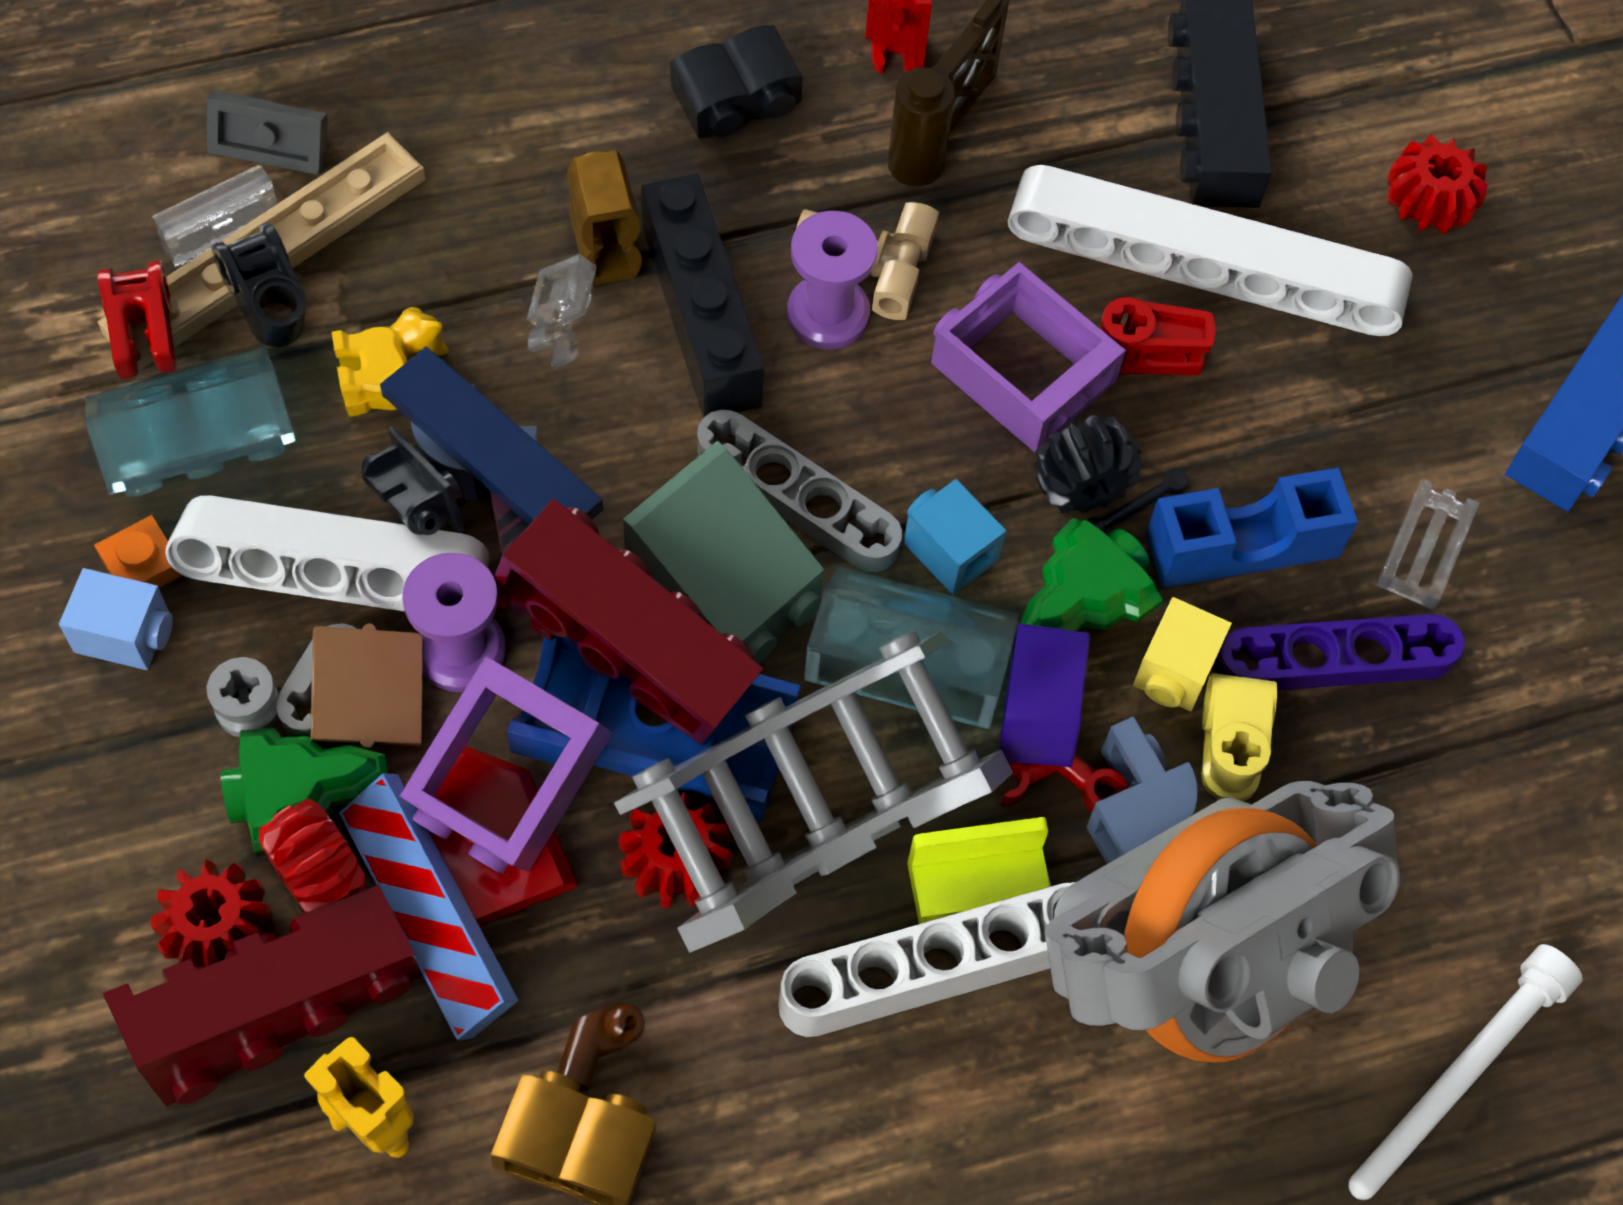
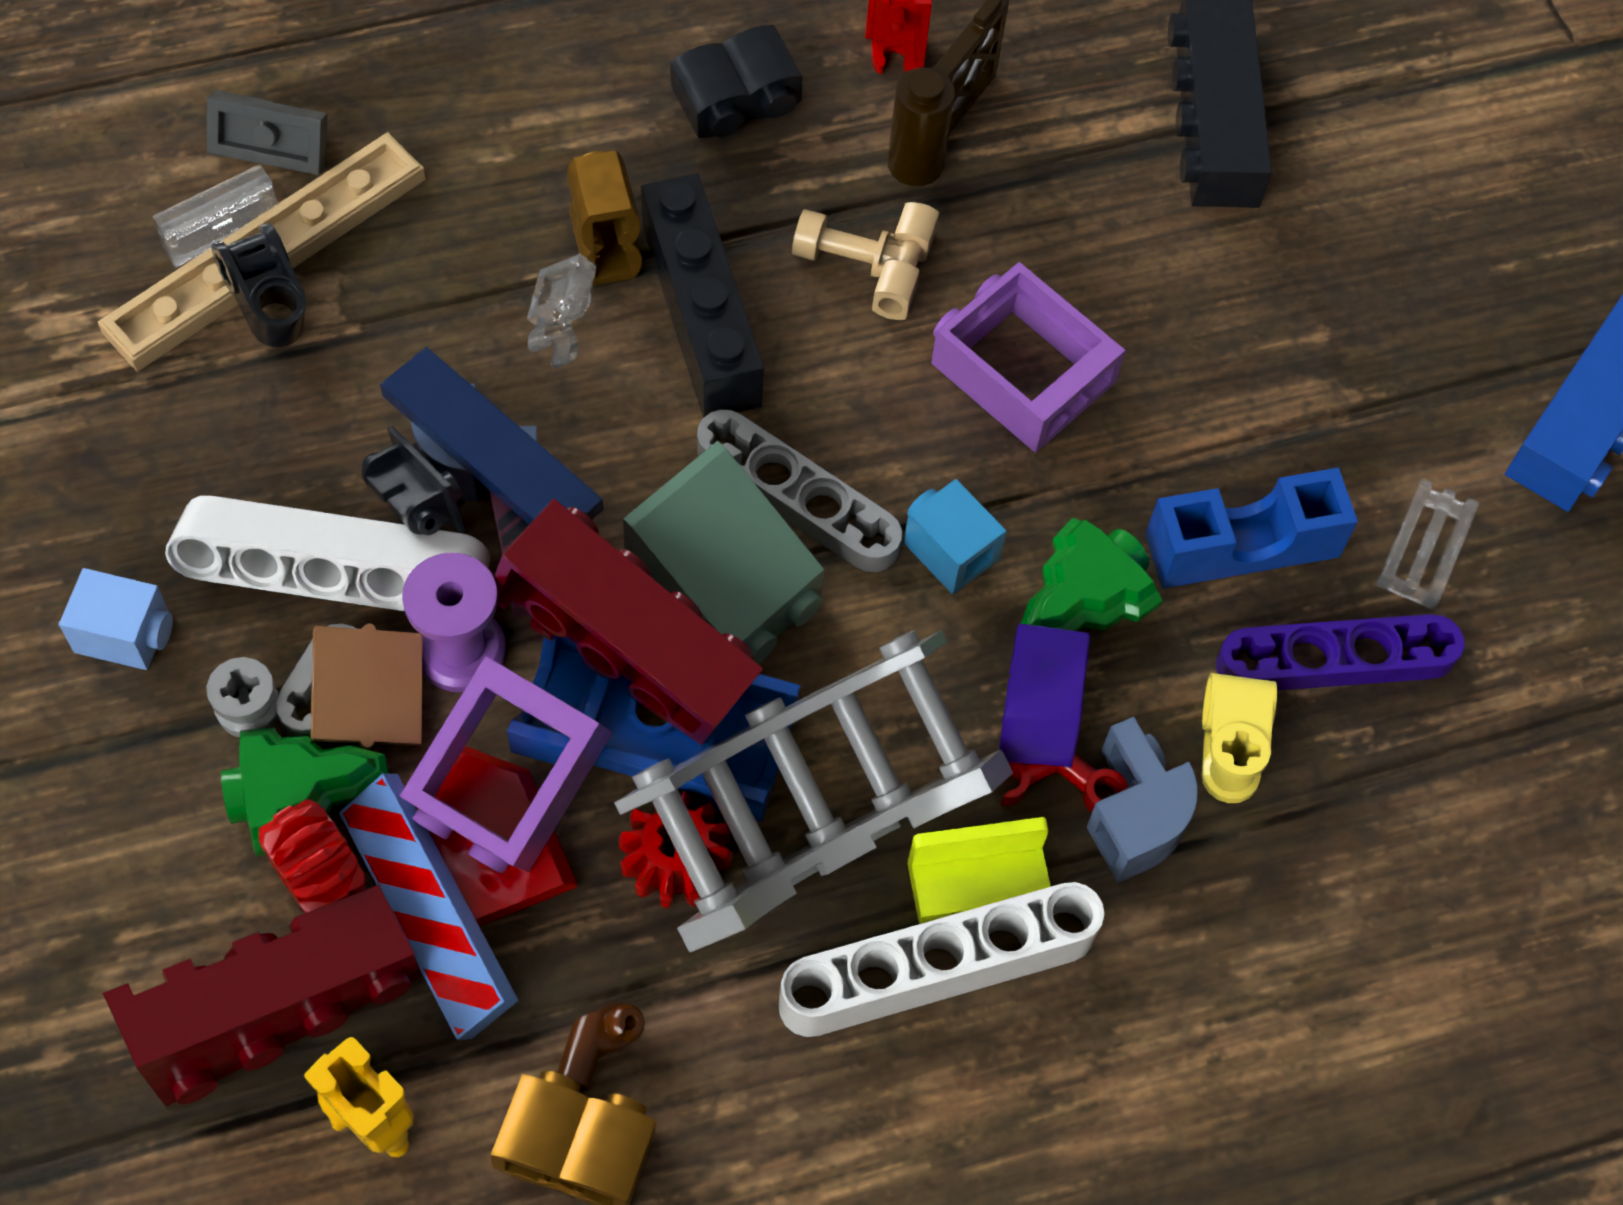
clear light blue slope [85,347,296,497] -> none
orange plate [94,515,182,588] -> none
red piece [97,260,177,380] -> none
red gear [150,858,273,967] -> none
yellow animal [332,307,449,417] -> none
medium lavender piece [787,211,878,350] -> none
clear light blue slope [804,566,1020,730] -> none
white beam [1008,165,1413,336] -> none
black gear [1034,415,1143,514] -> none
light grey piece [1044,781,1400,1063] -> none
black hinge [1087,468,1189,533] -> none
red piece [1100,297,1215,376] -> none
light yellow brick [1133,597,1232,712] -> none
white piece [1349,944,1583,1200] -> none
red gear [1387,134,1488,236] -> none

